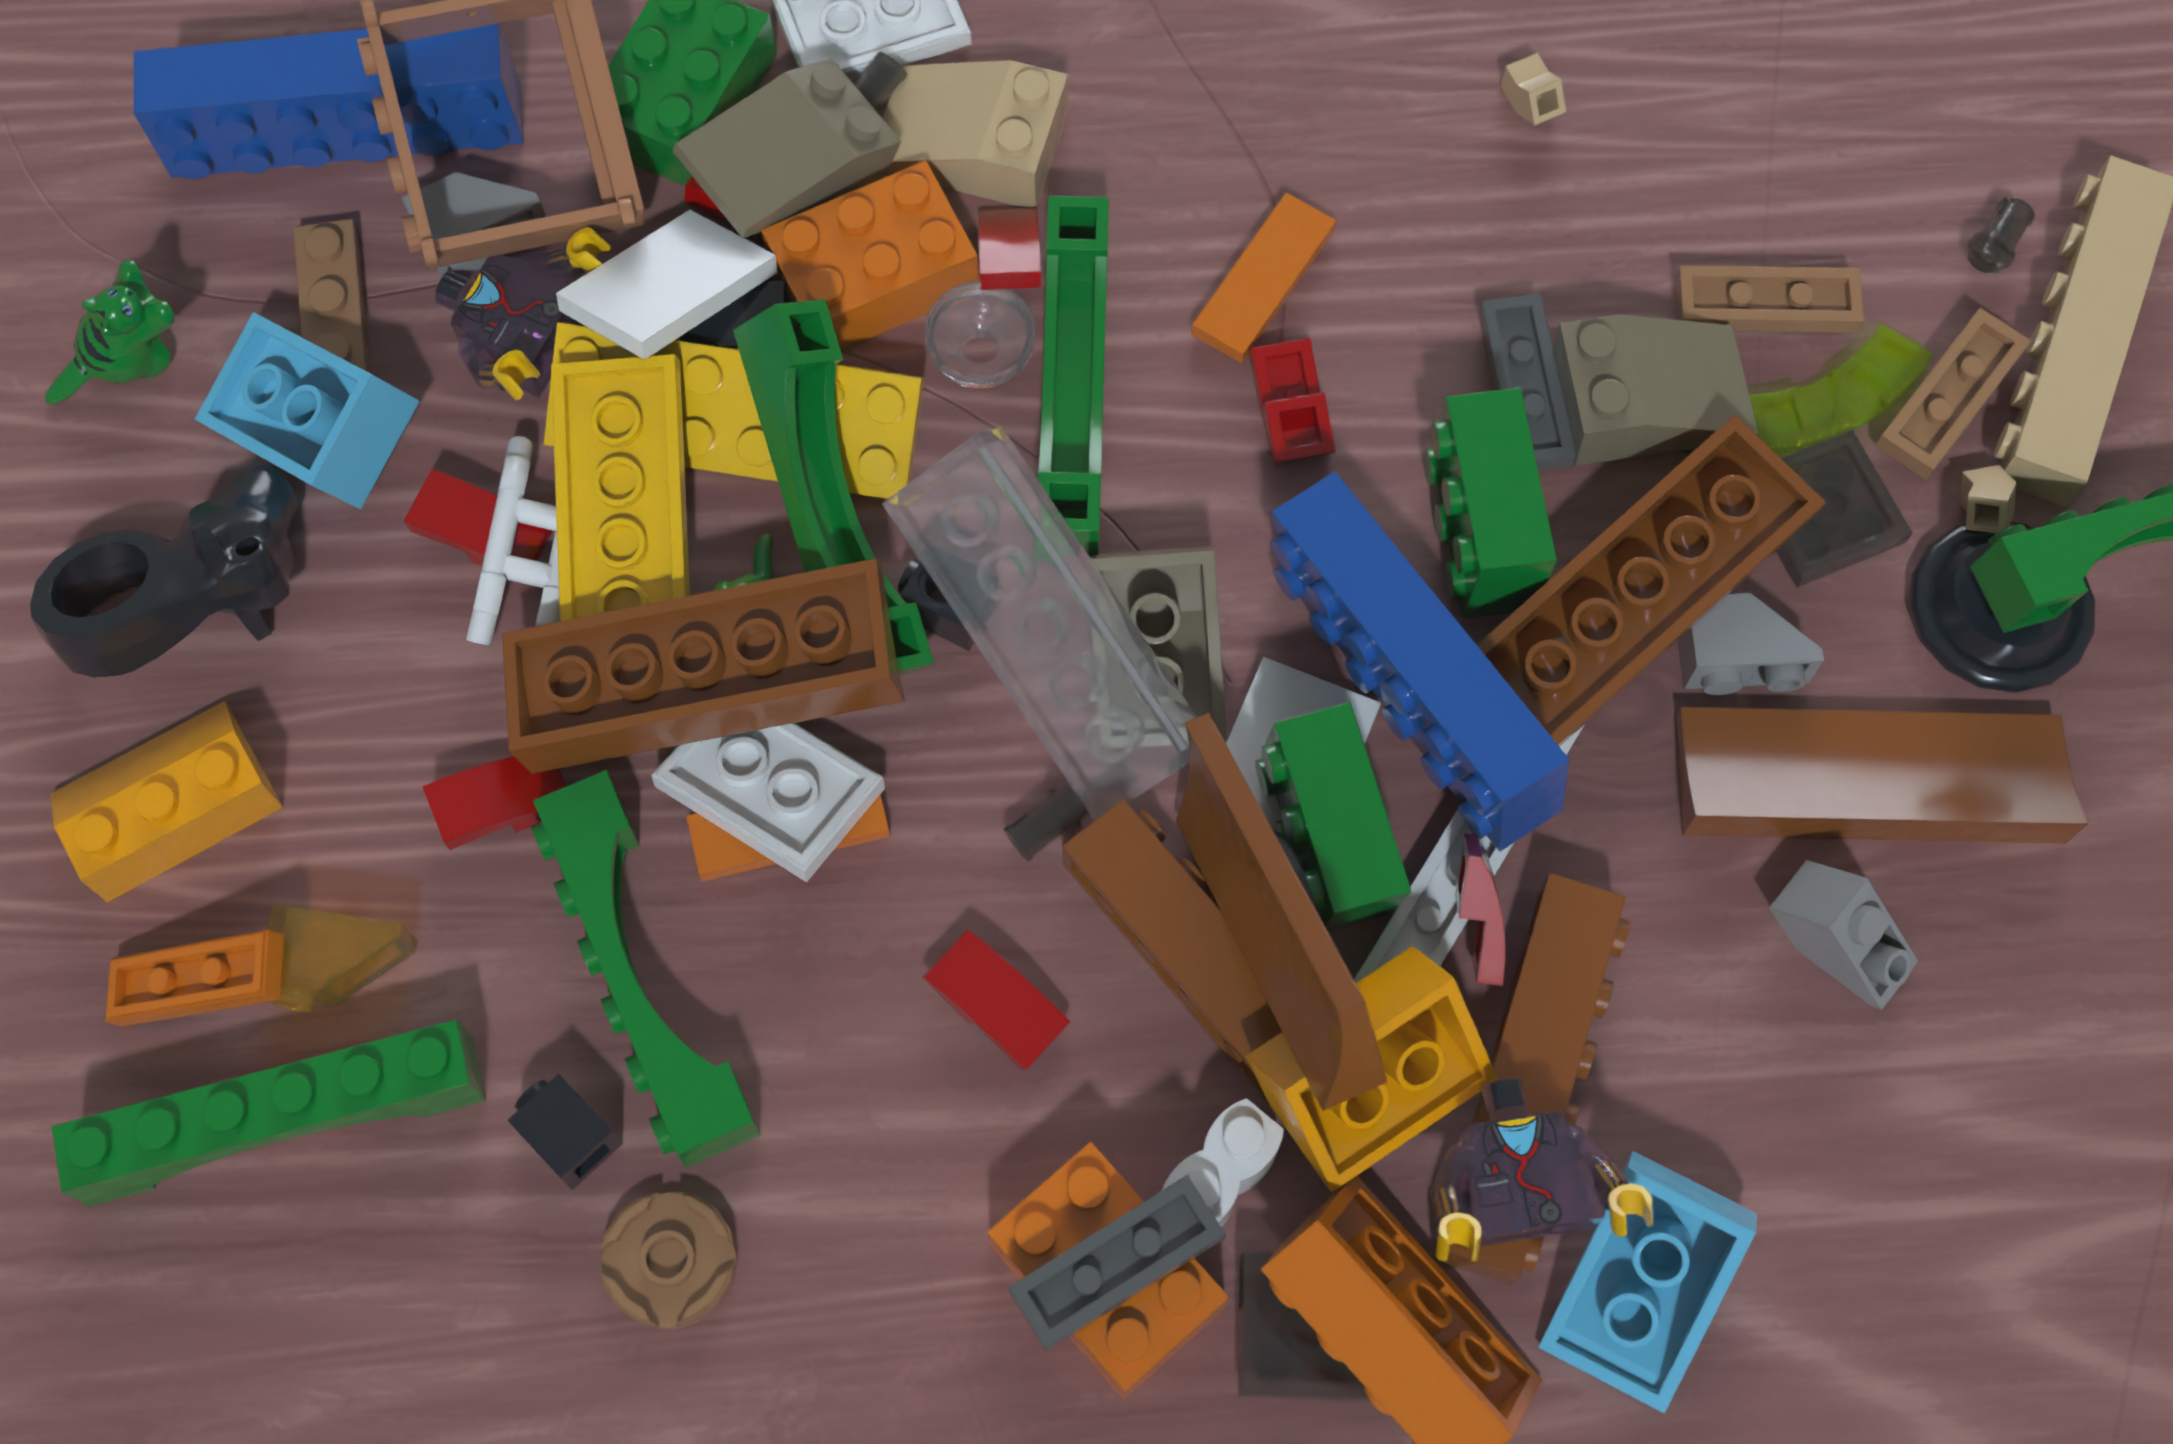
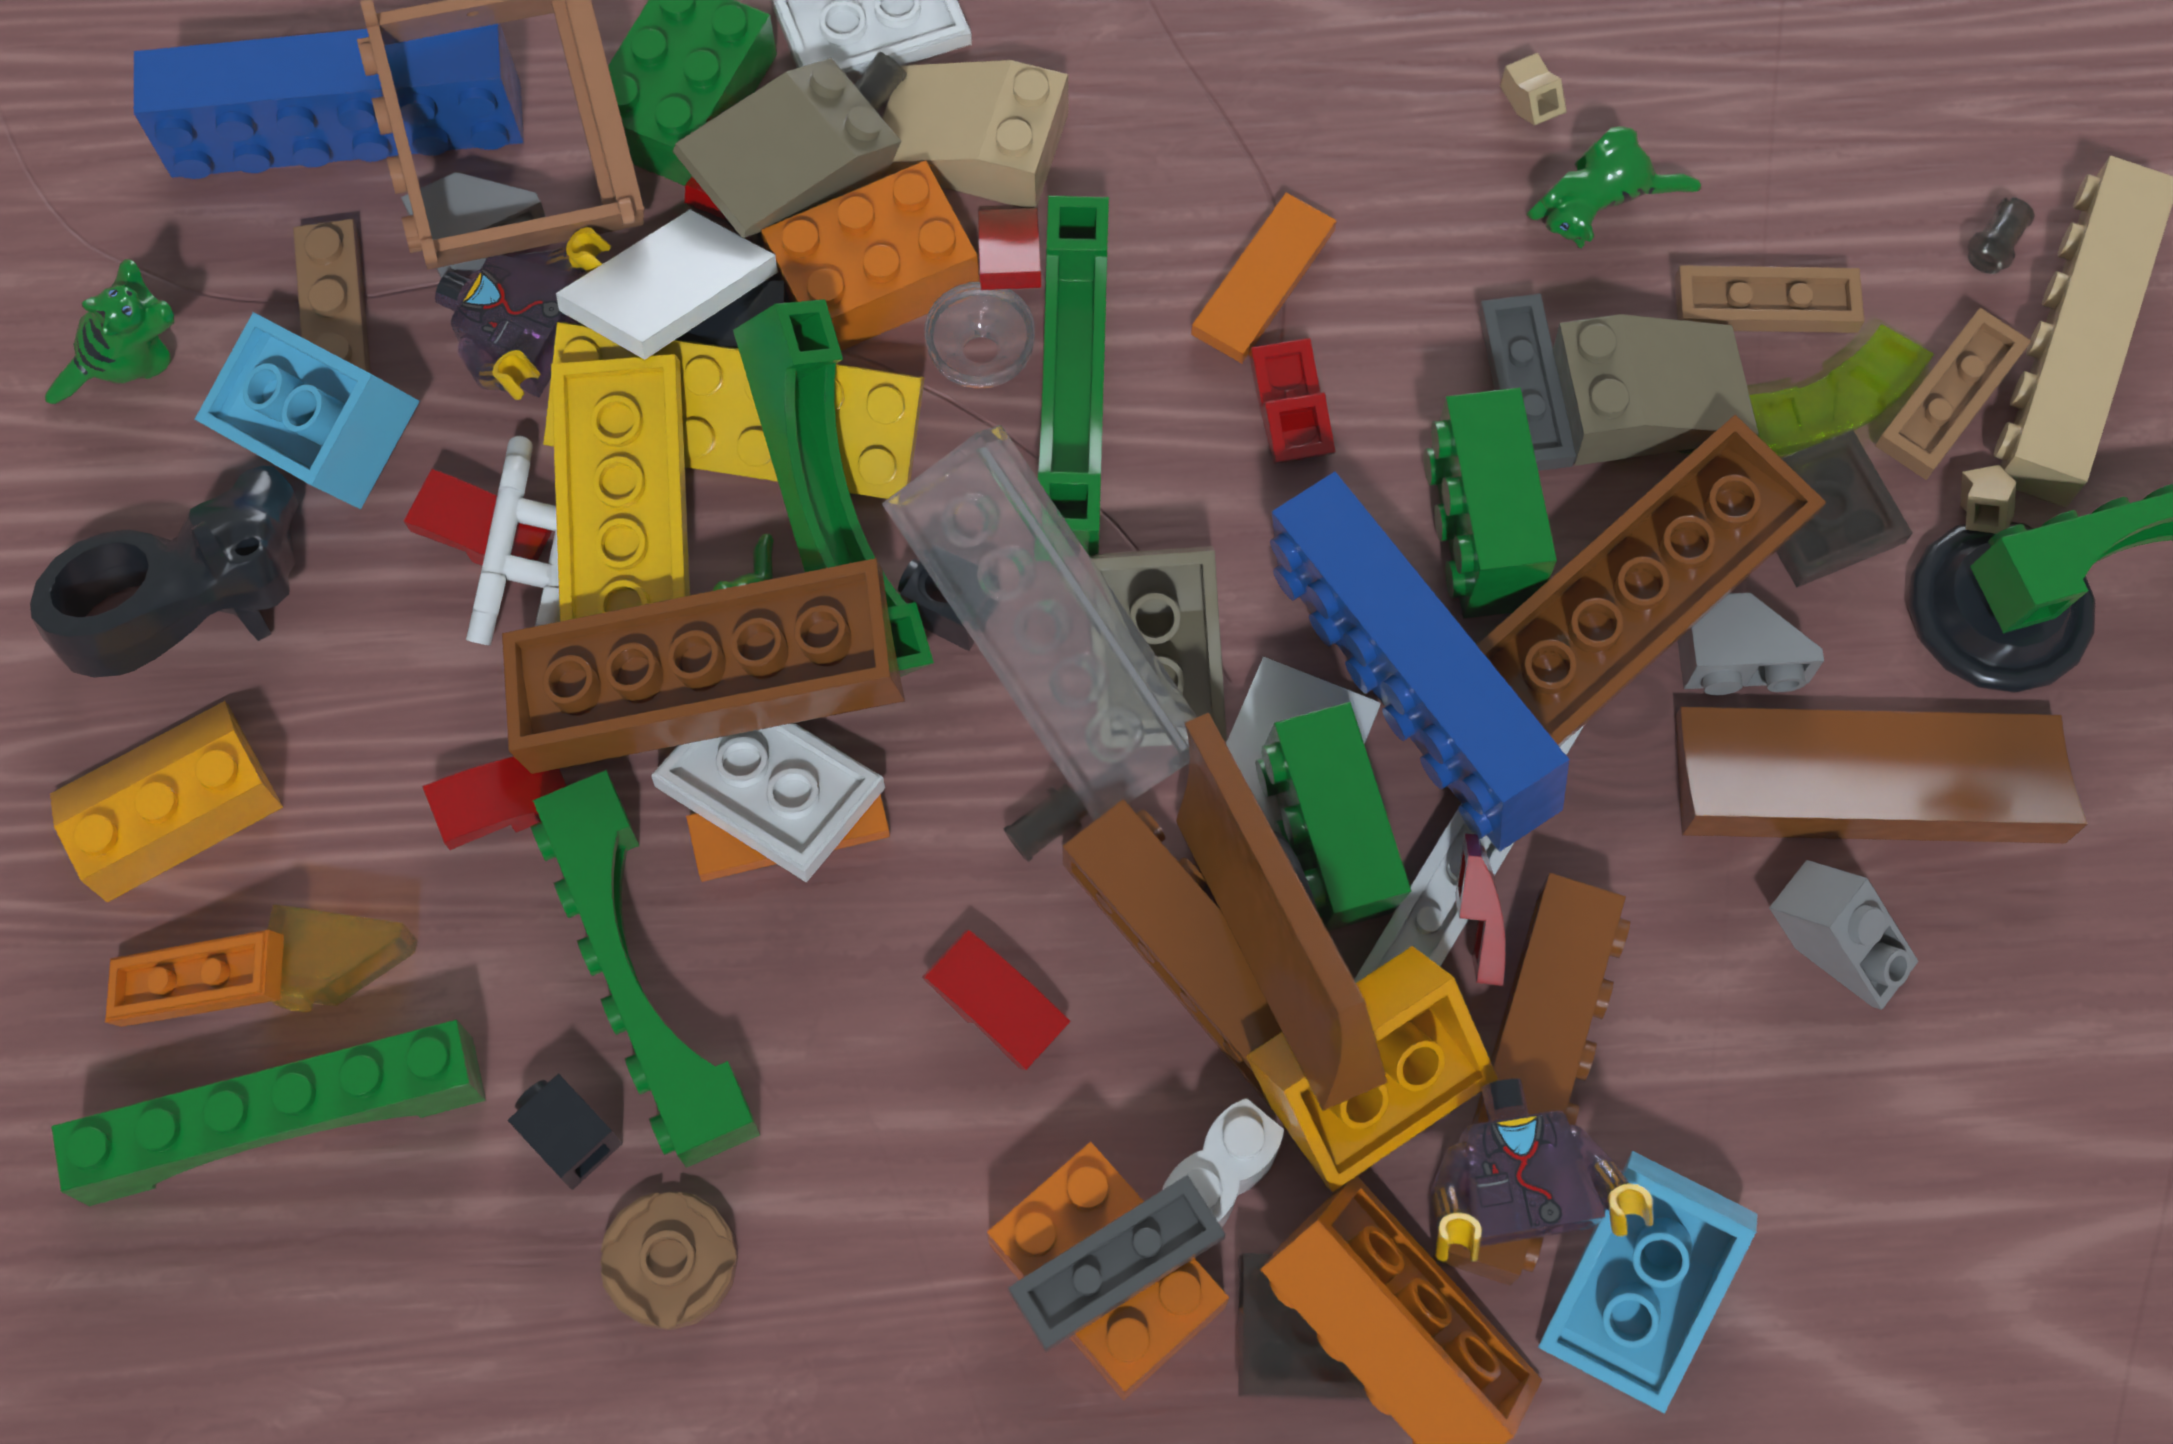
none -> green animal [1526,126,1701,249]

